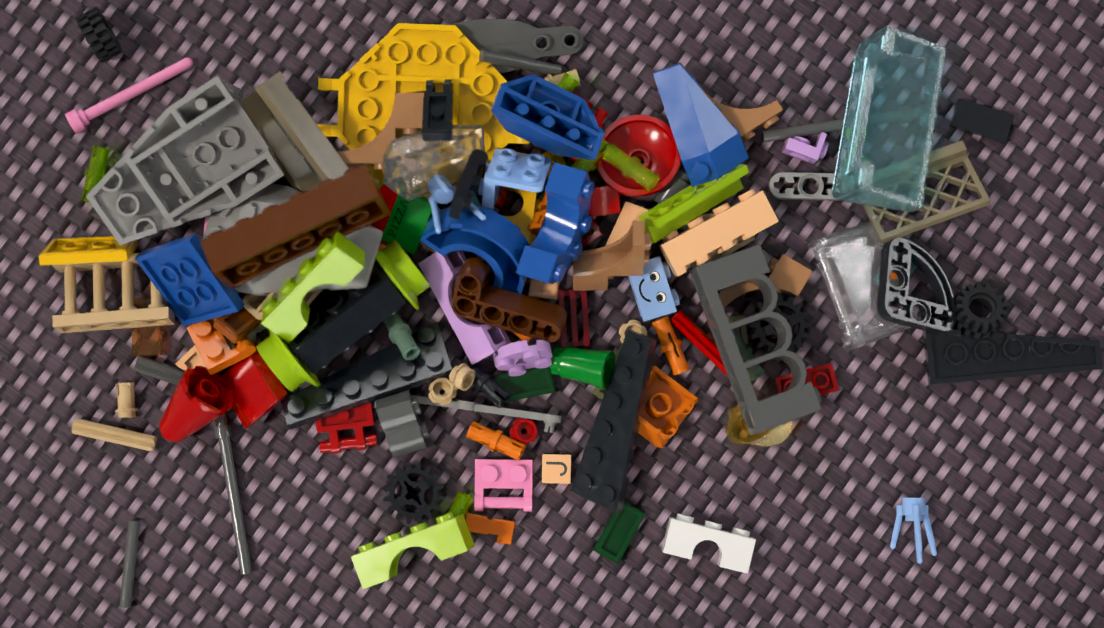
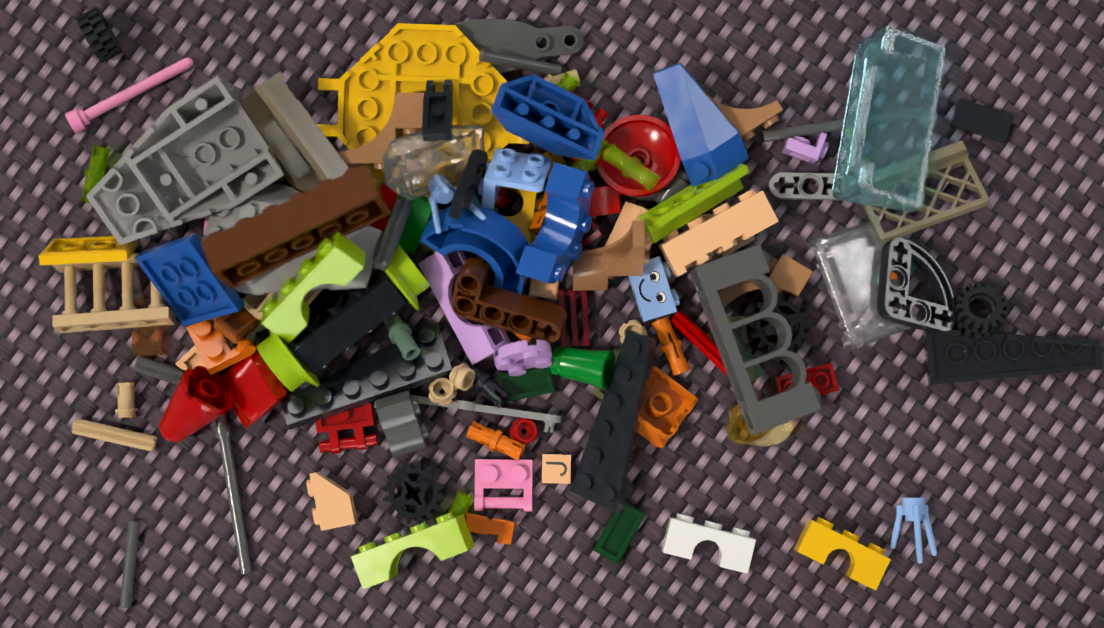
none -> light nougat slope [306,472,358,531]
none -> dark grey axle [373,198,412,270]
none -> yellow arch [794,517,891,591]

